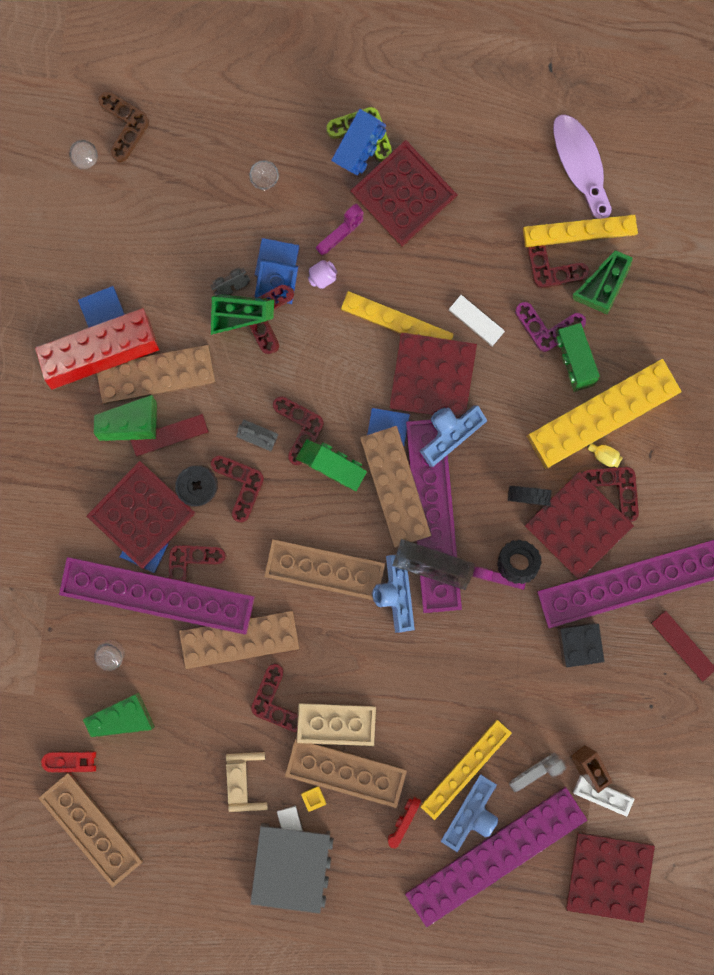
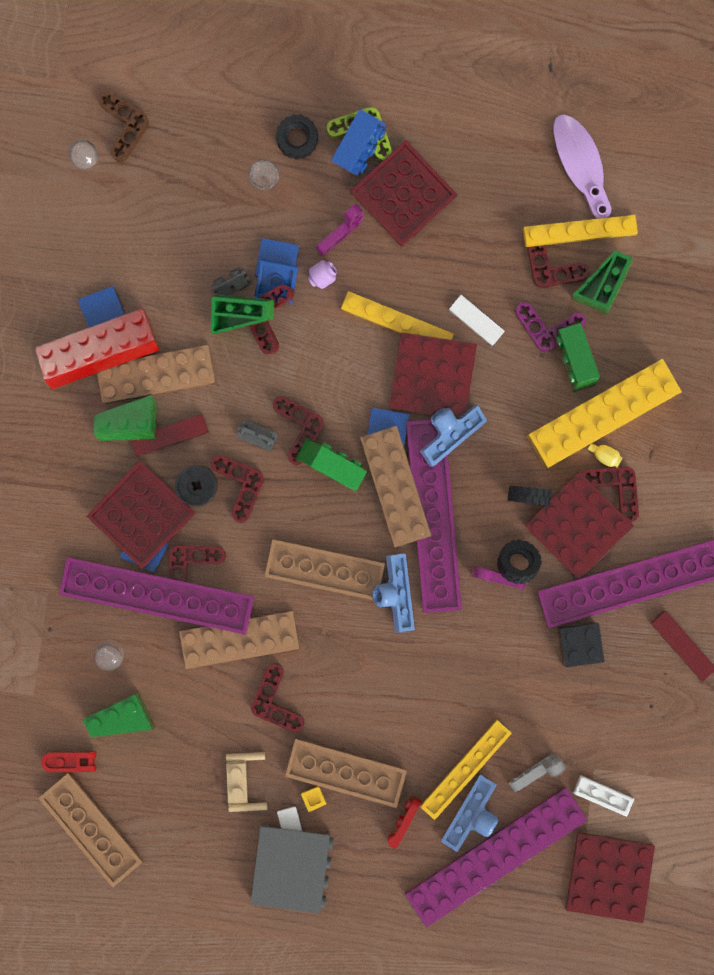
tan plate [296,703,376,746] -> none
clear smoke brick [392,539,475,590] -> none
reddish brown slope [570,745,613,793] -> none
none -> black tyre [276,114,318,160]

